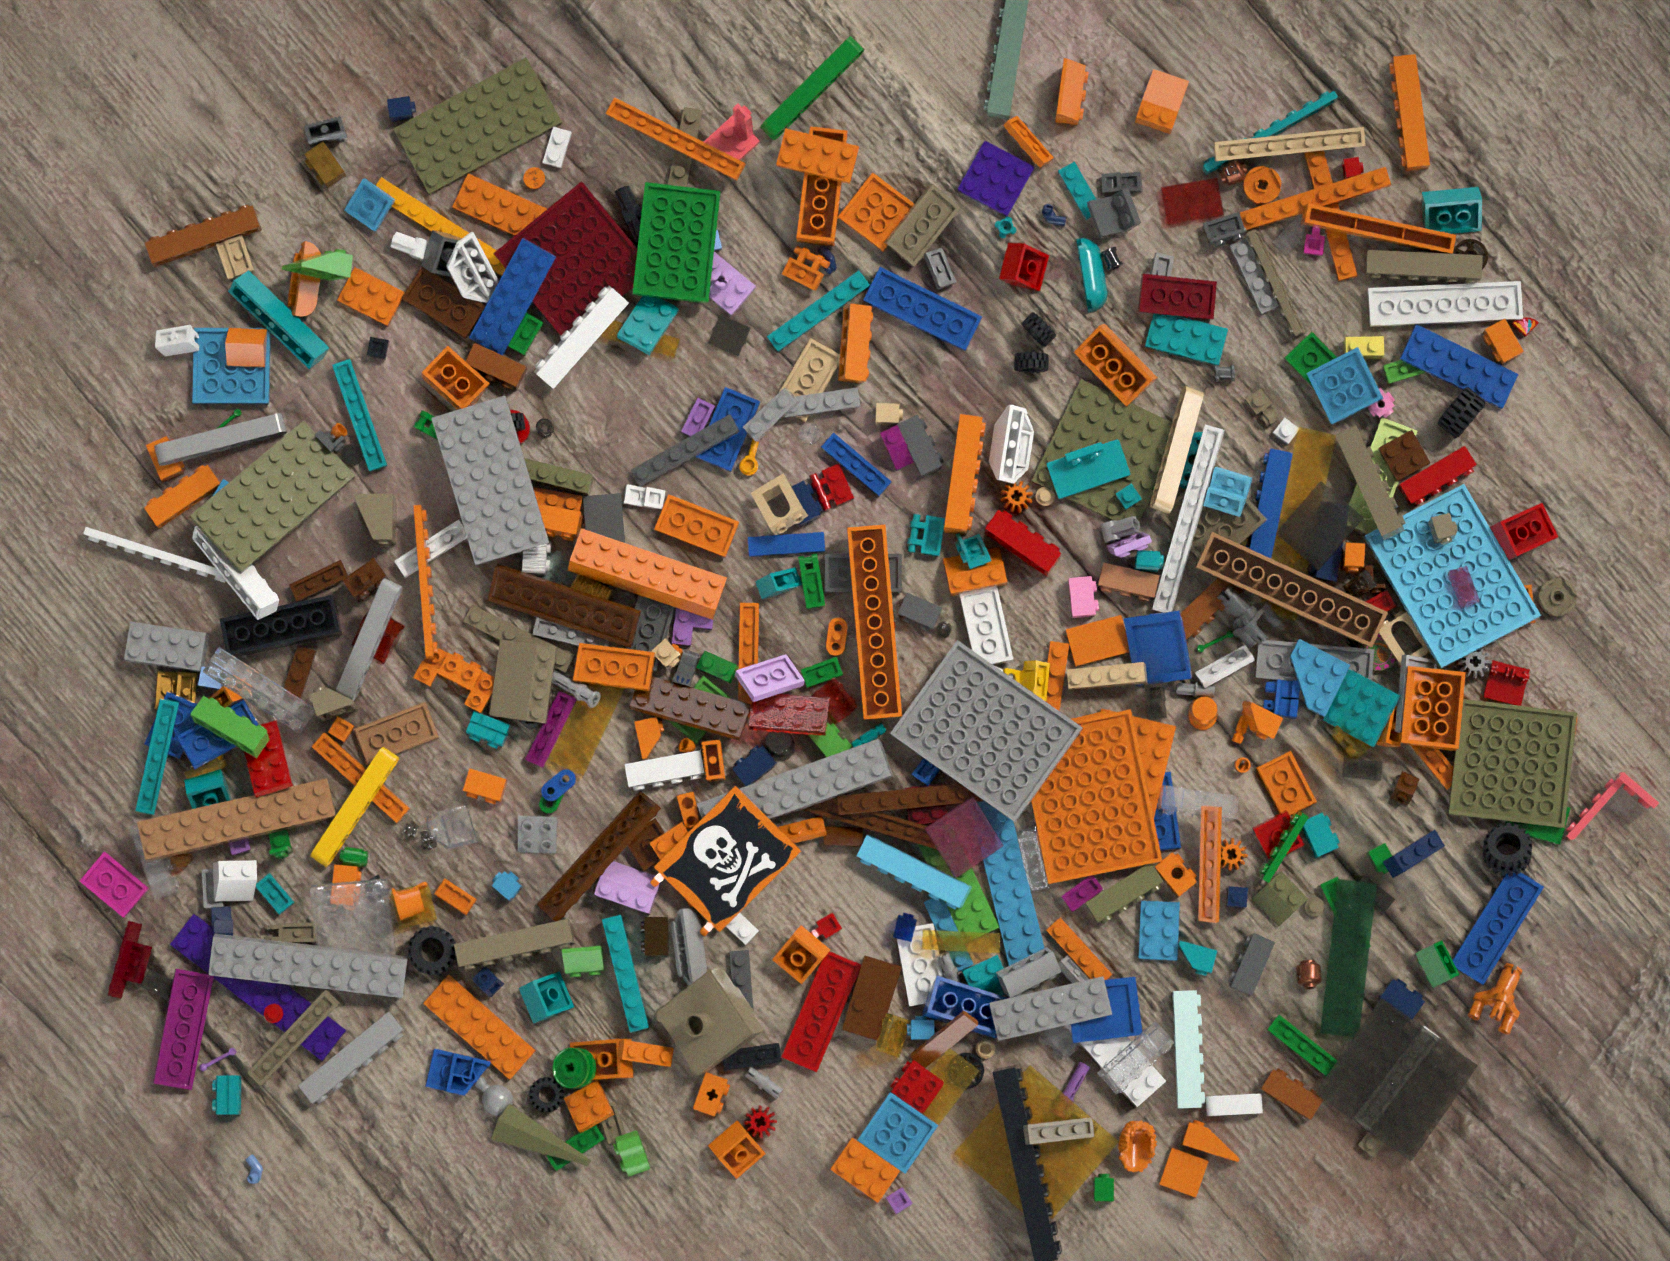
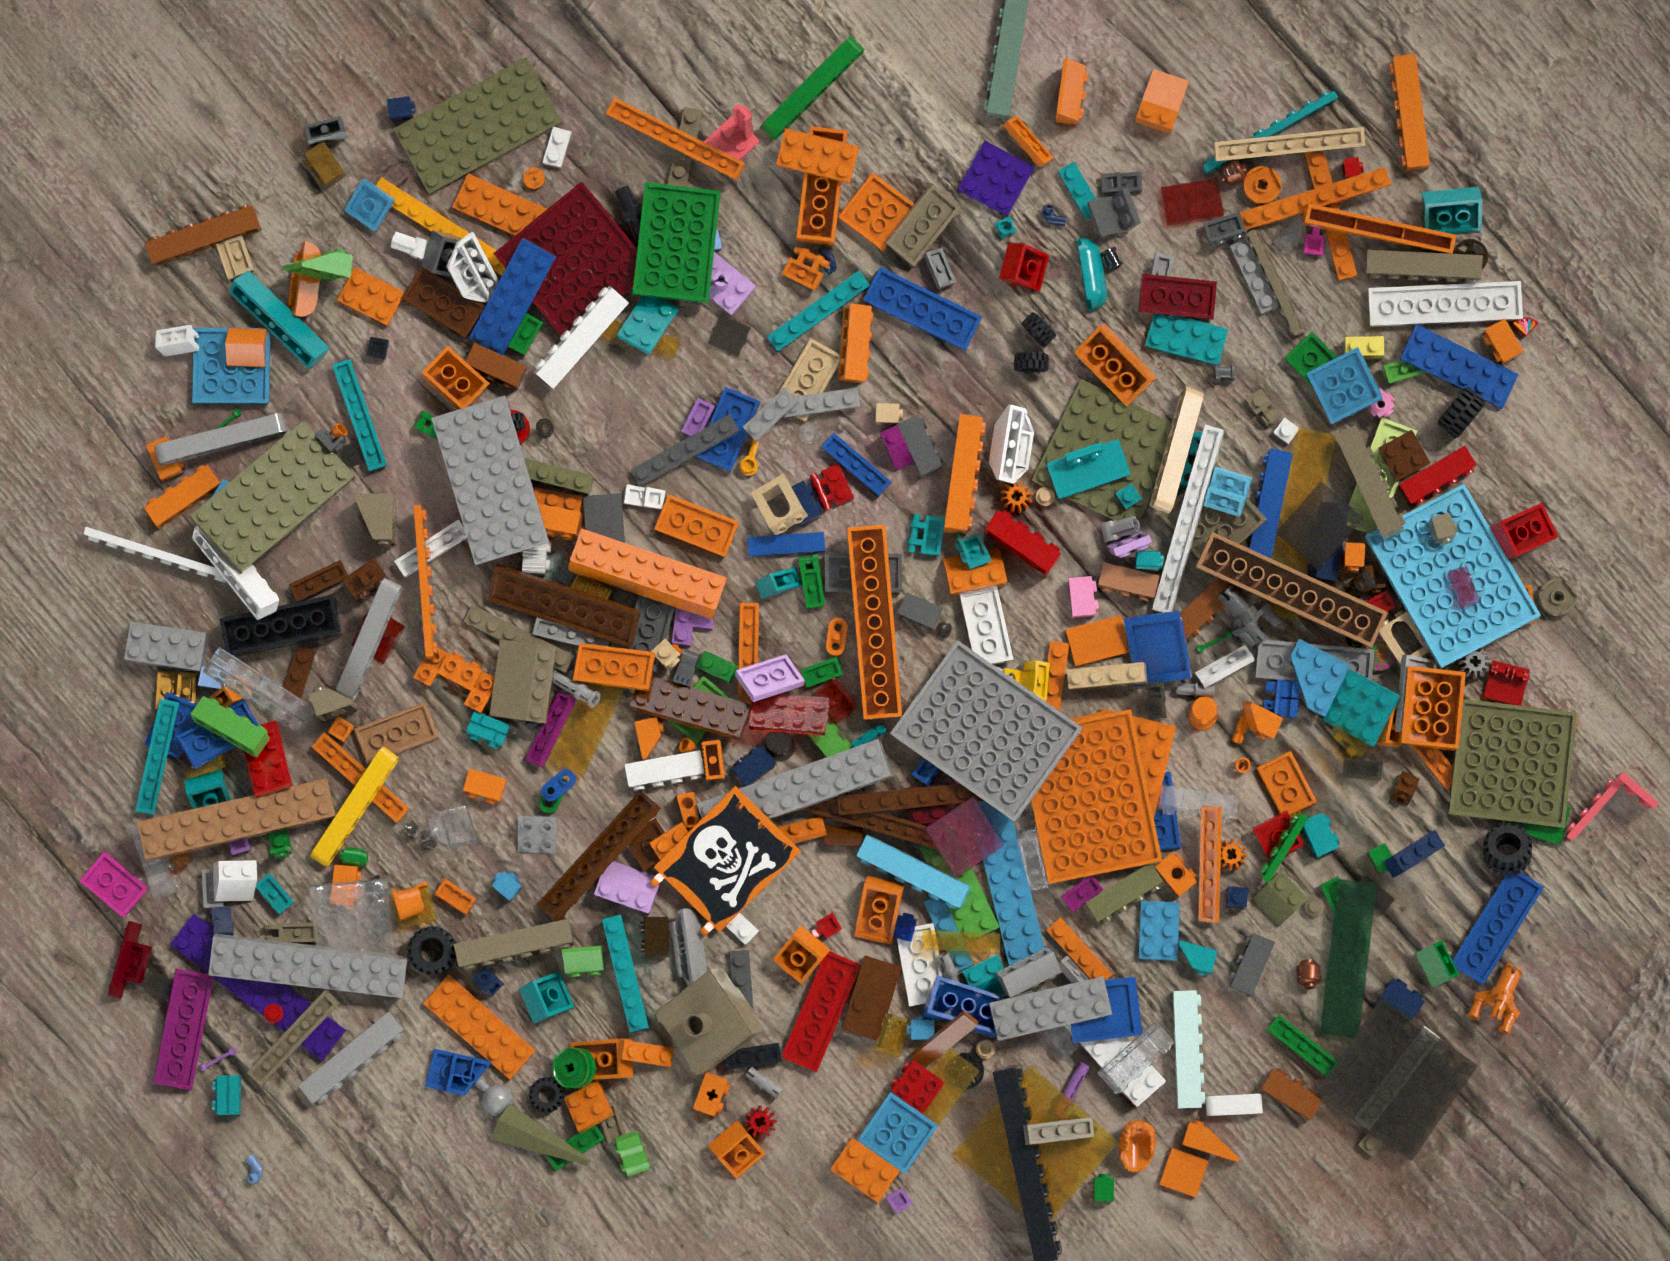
none -> orange slope [854,876,905,945]

